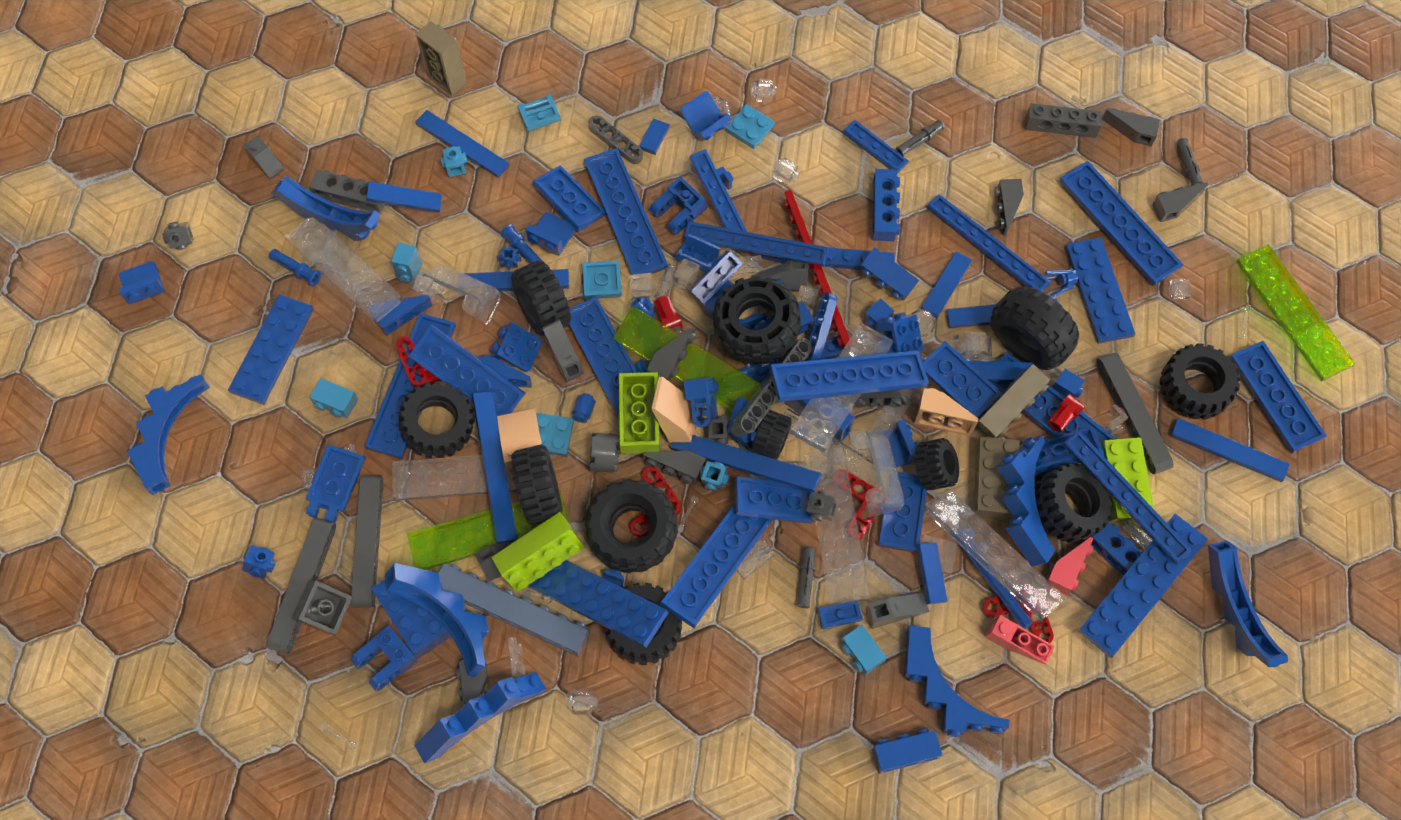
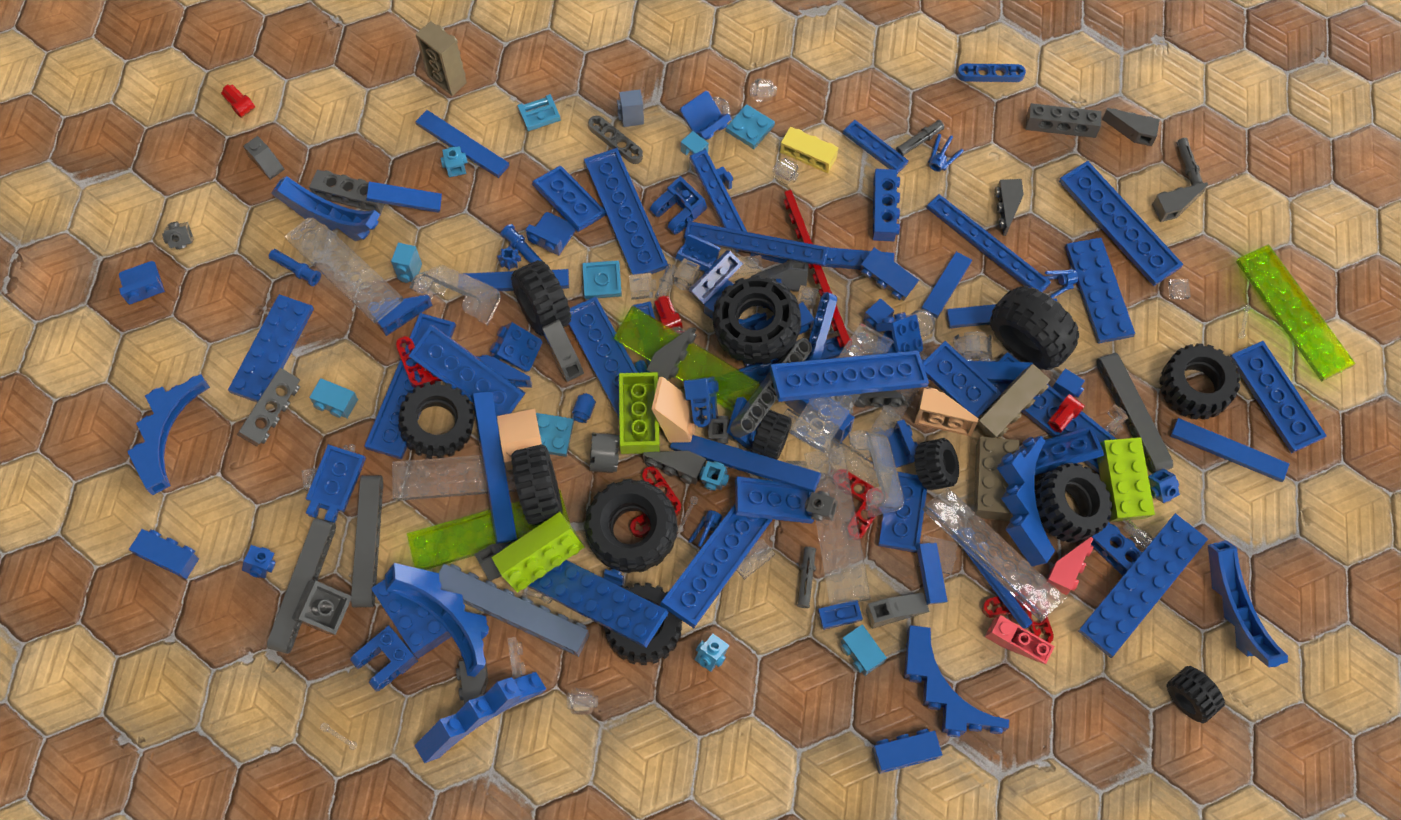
blue gear [630,297,653,320] -> none
blue tile [639,118,670,155] -> none
blue tile [1063,430,1192,564] -> none
none -> blue brick [129,529,199,580]
none -> red piece [221,84,255,118]
none -> dark grey brick [237,368,300,447]
none -> sand blue brick [617,90,644,127]
none -> dark azure panel [681,131,709,155]
none -> blue plant [688,510,722,547]
none -> dark azure brick [695,634,729,672]
none -> light yellow brick [780,127,838,173]
none -> blue plant [928,134,964,172]
none -> blue beam [957,63,1026,82]
none -> blue brick [1148,468,1180,503]
none -> black tyre [1166,666,1225,724]

